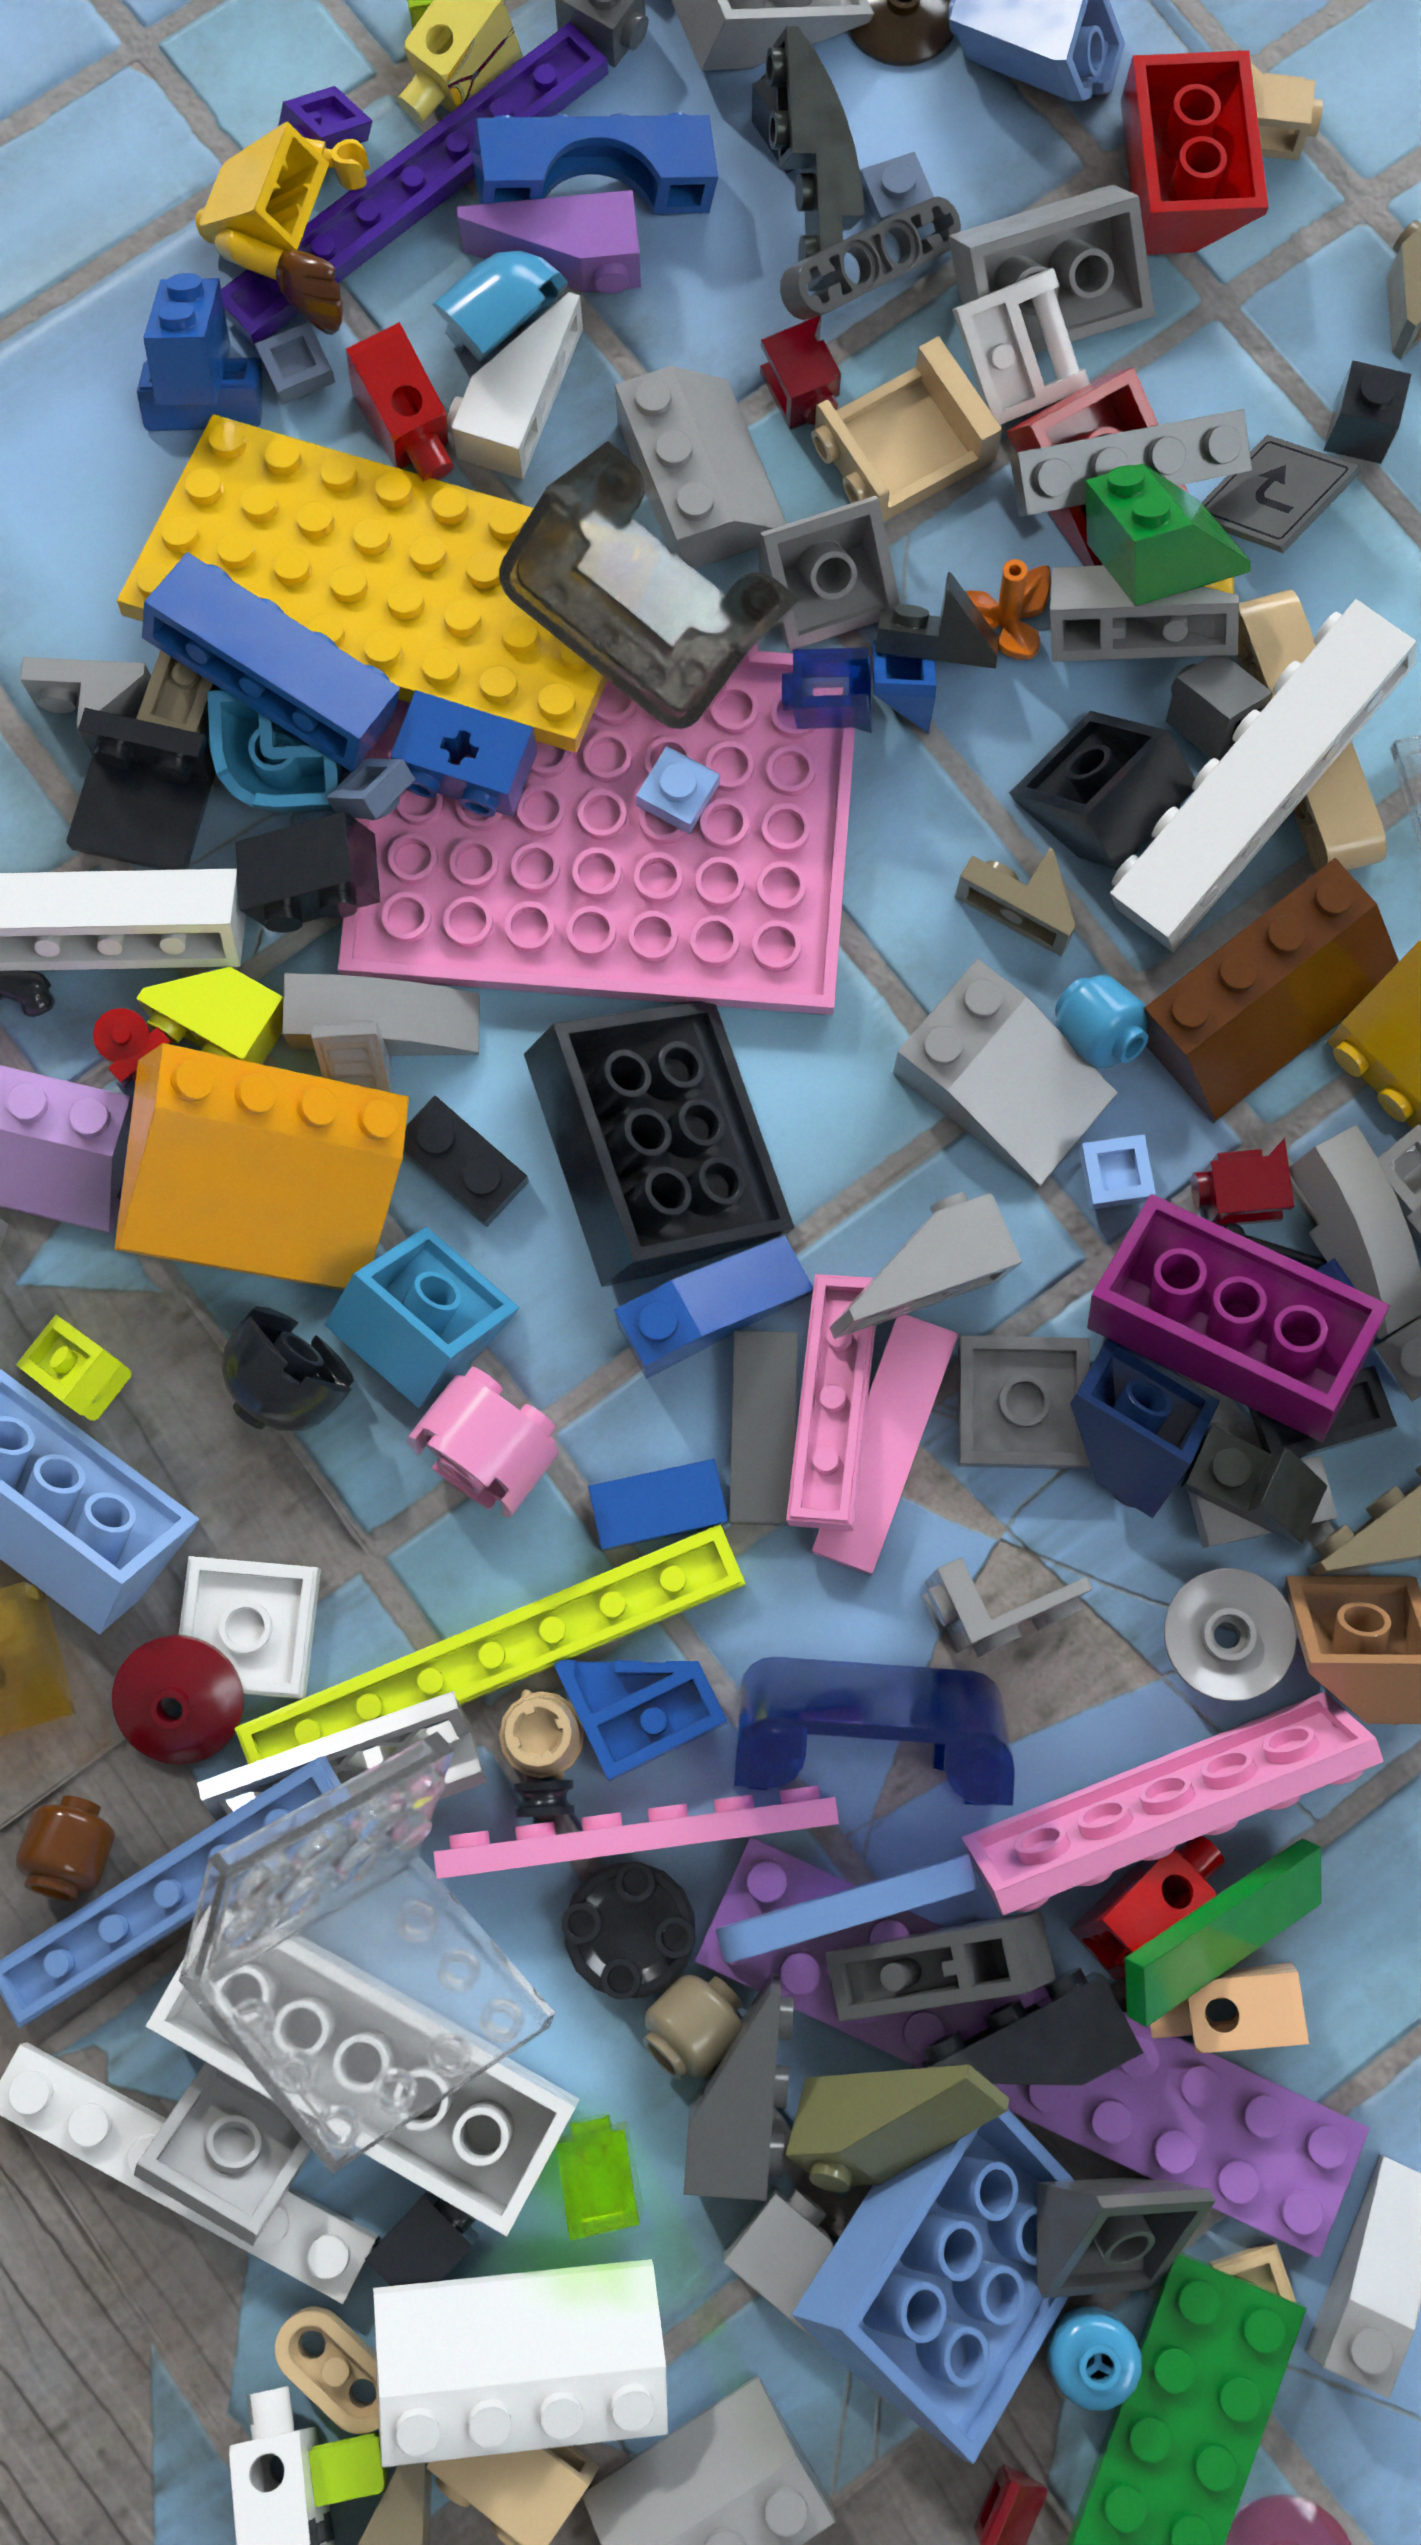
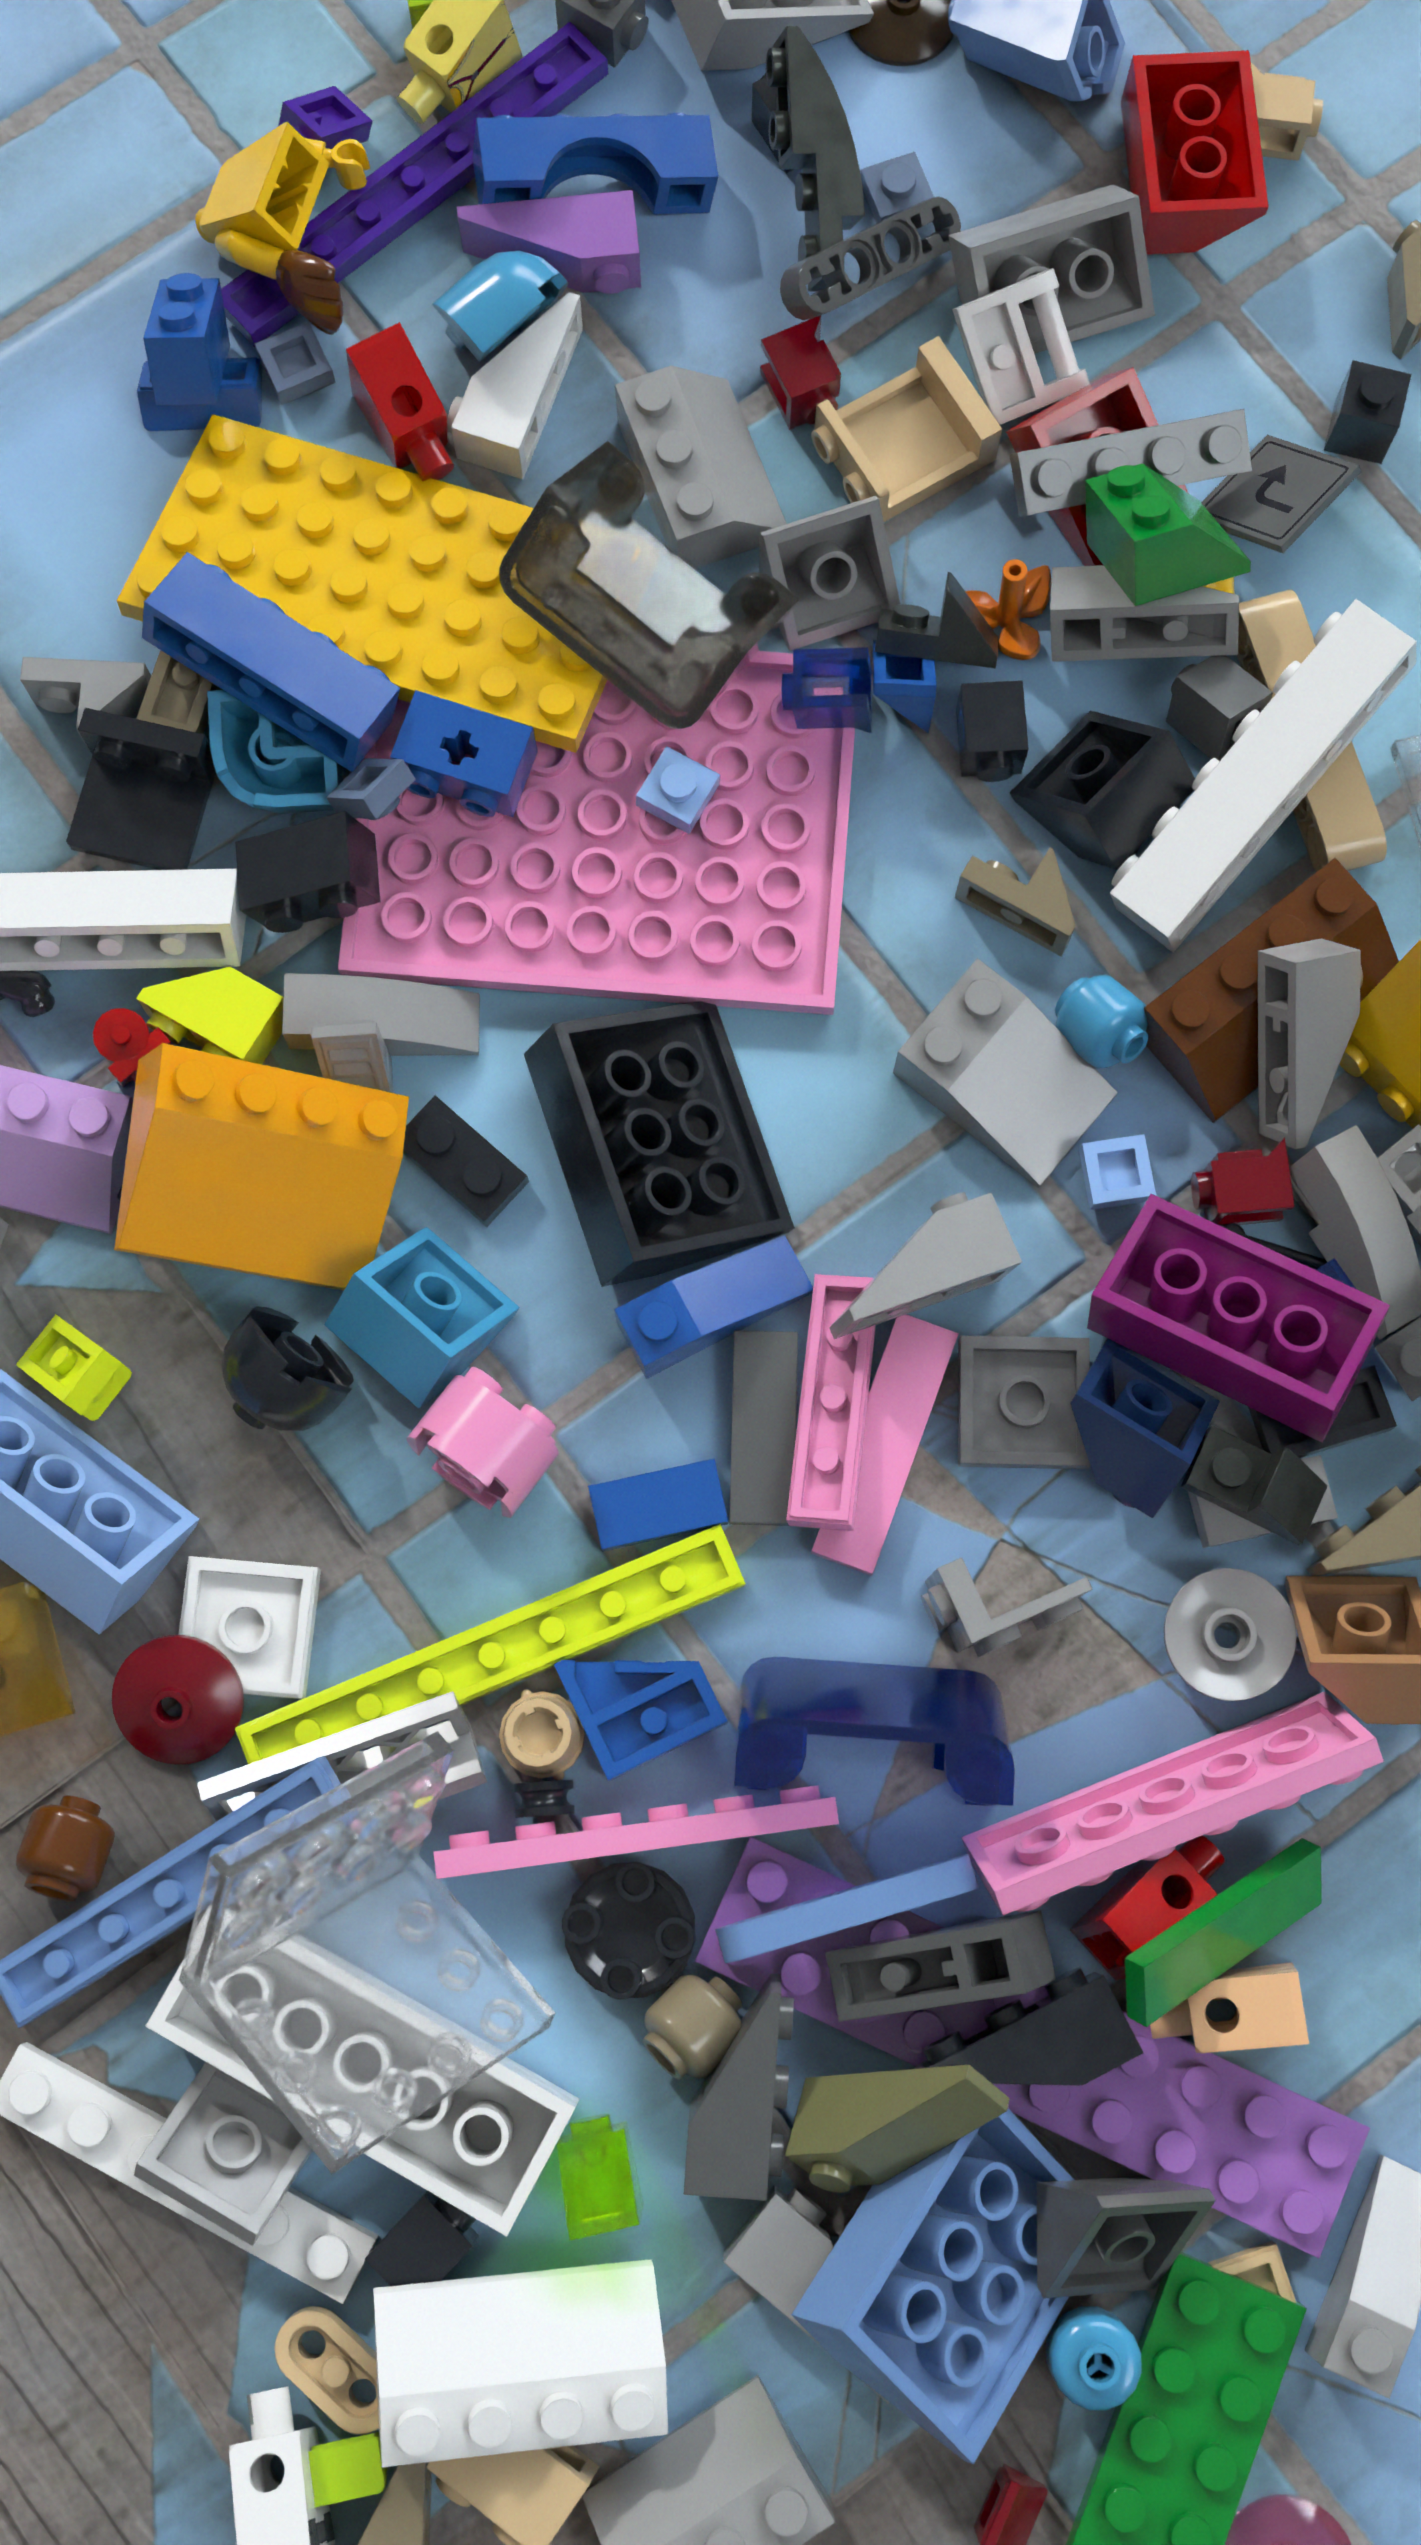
none -> black brick [956,680,1029,782]
none -> light grey slope [1258,938,1363,1149]

